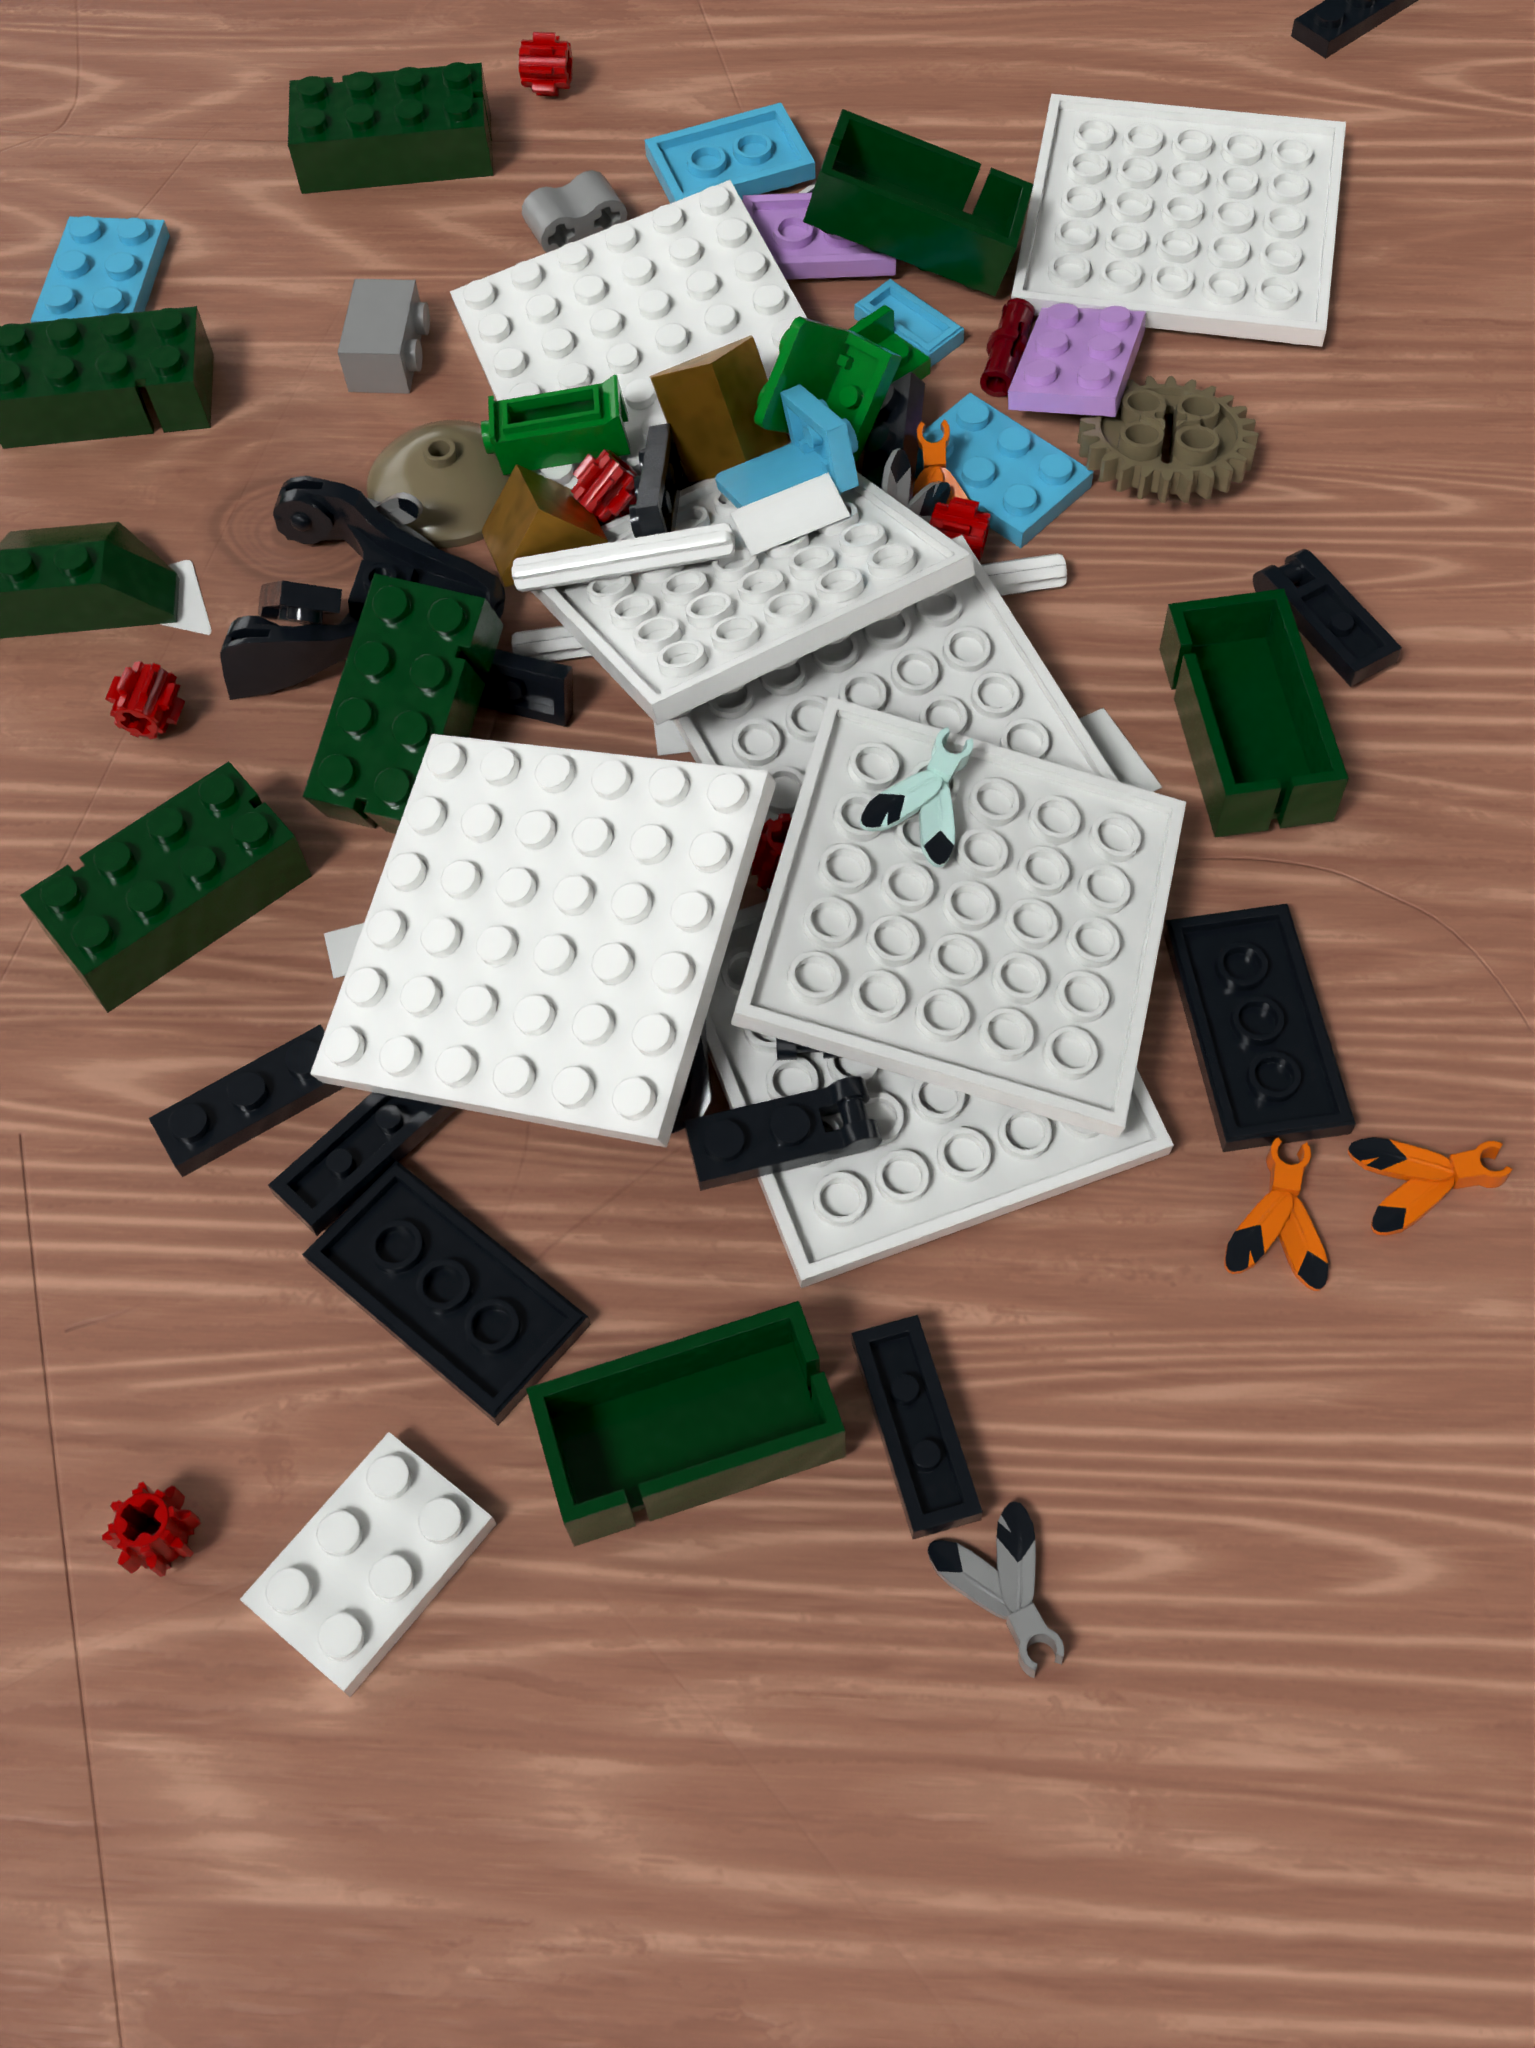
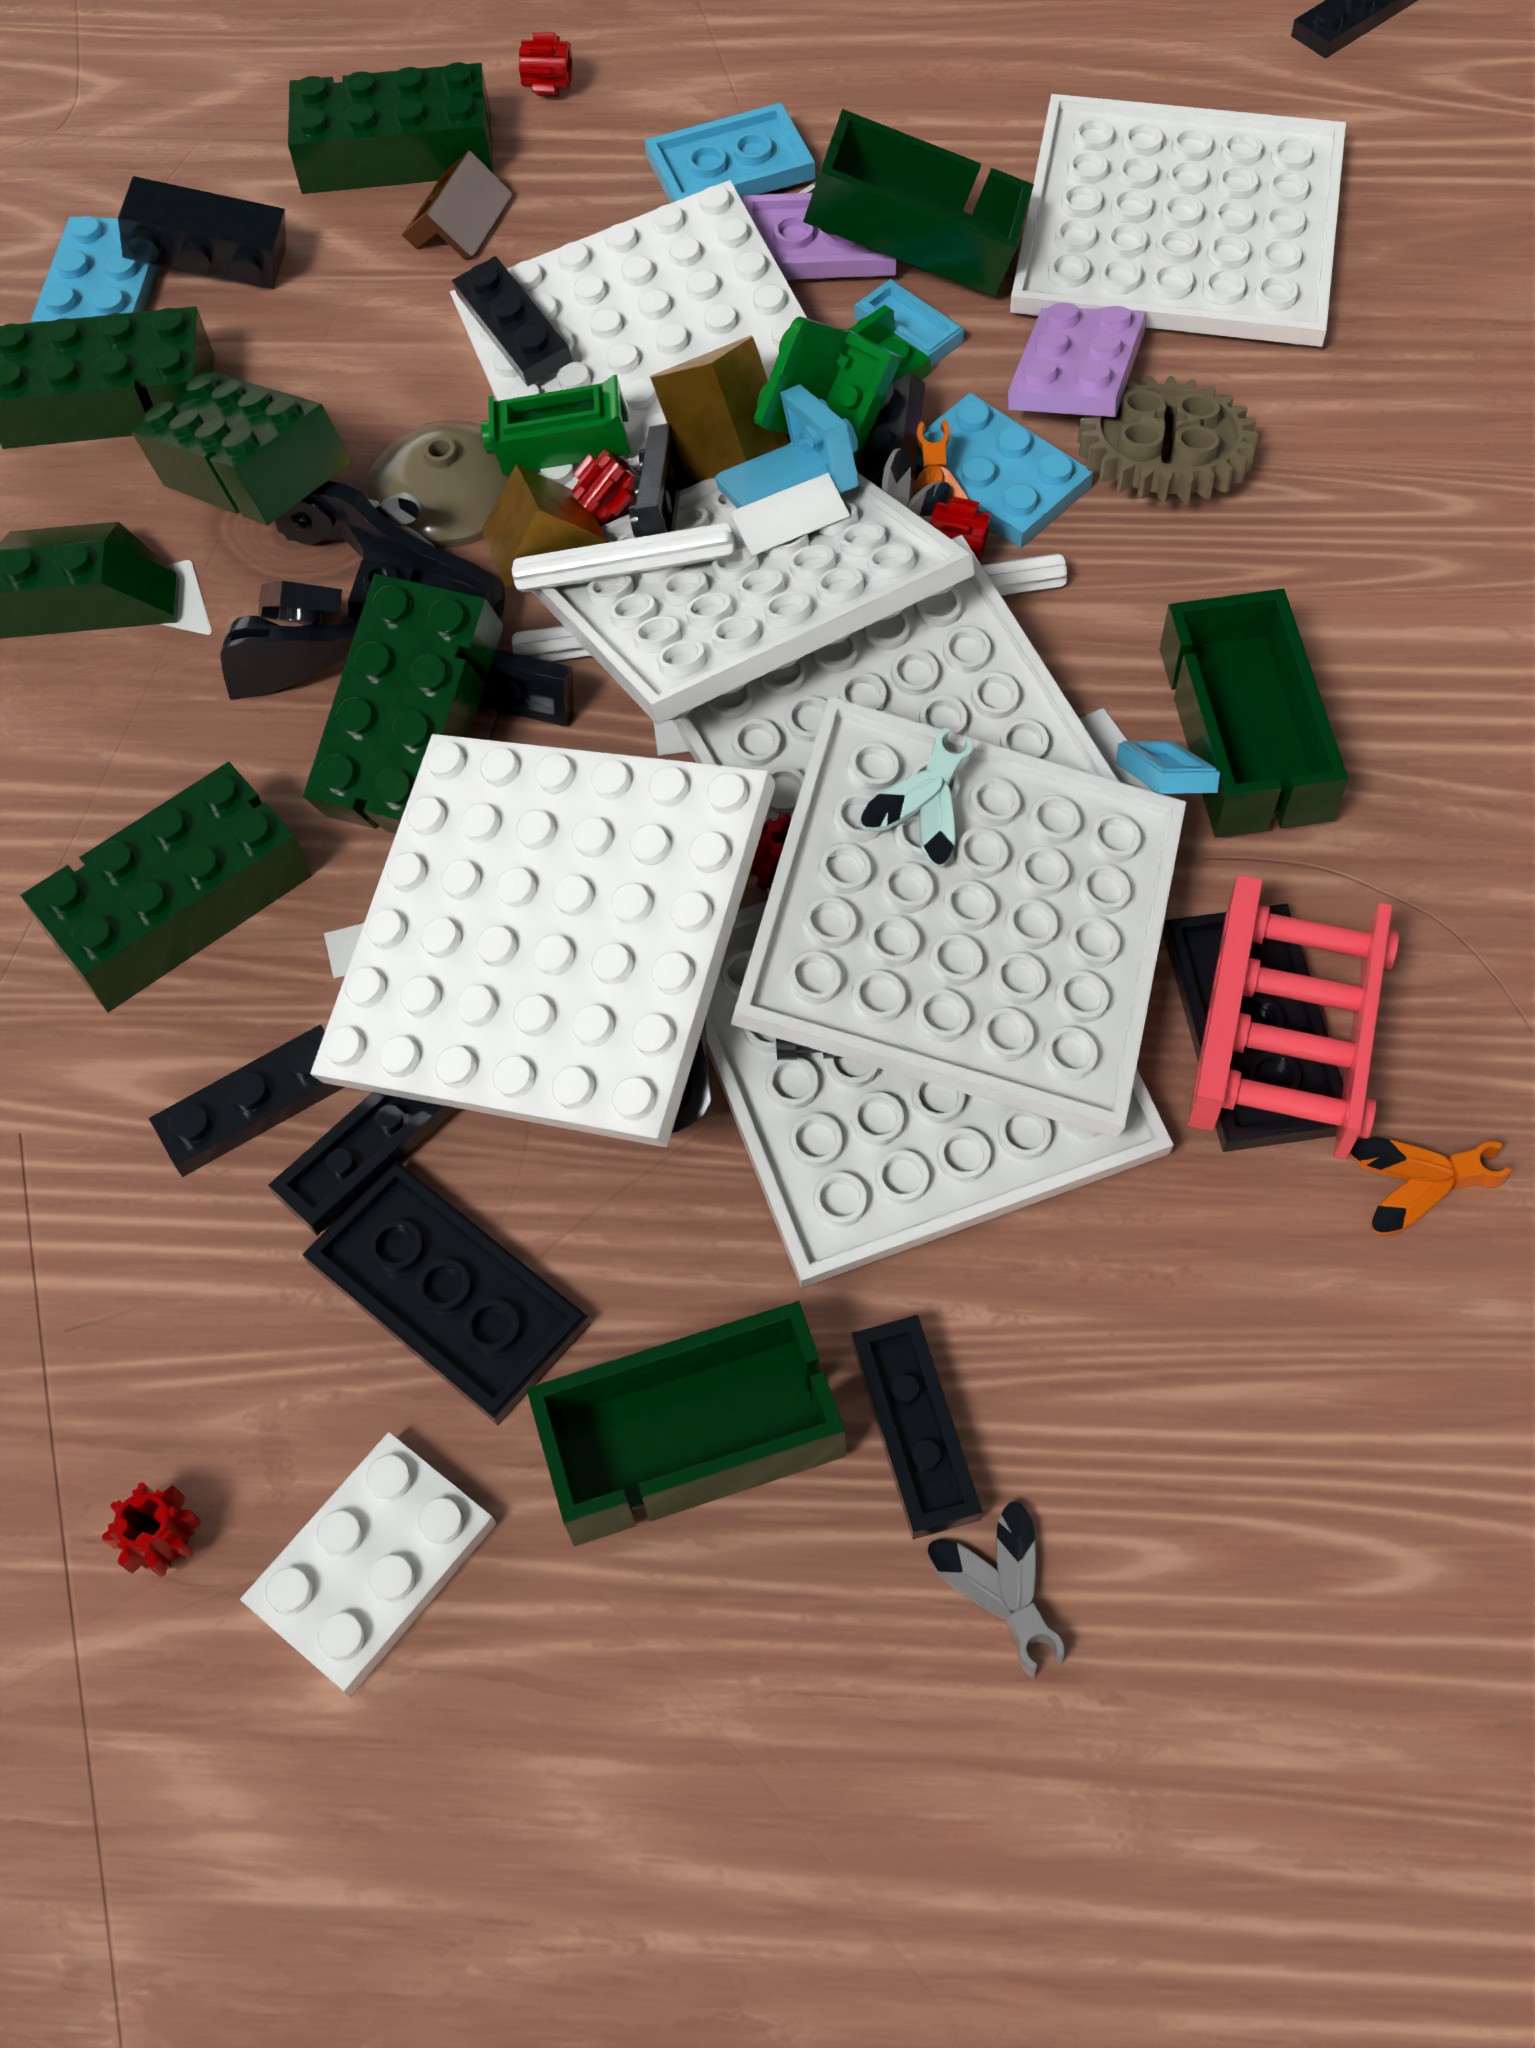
red gear [105,661,185,739] -> none
light grey brick [337,279,430,394] -> none
light grey axle [522,170,627,253] -> none
black plate [684,1076,882,1191] -> none
dark red pin [980,298,1035,398] -> none
orange piece [1224,1137,1328,1291] -> none
black plate [1253,549,1402,687] -> none
none -> black brick [118,176,286,289]
none -> dark green piece [131,372,352,526]
none -> panel [402,150,512,260]
none -> black plate [452,256,573,386]
none -> medium azure tile [1116,740,1220,794]
none -> coral fence [1187,875,1399,1160]

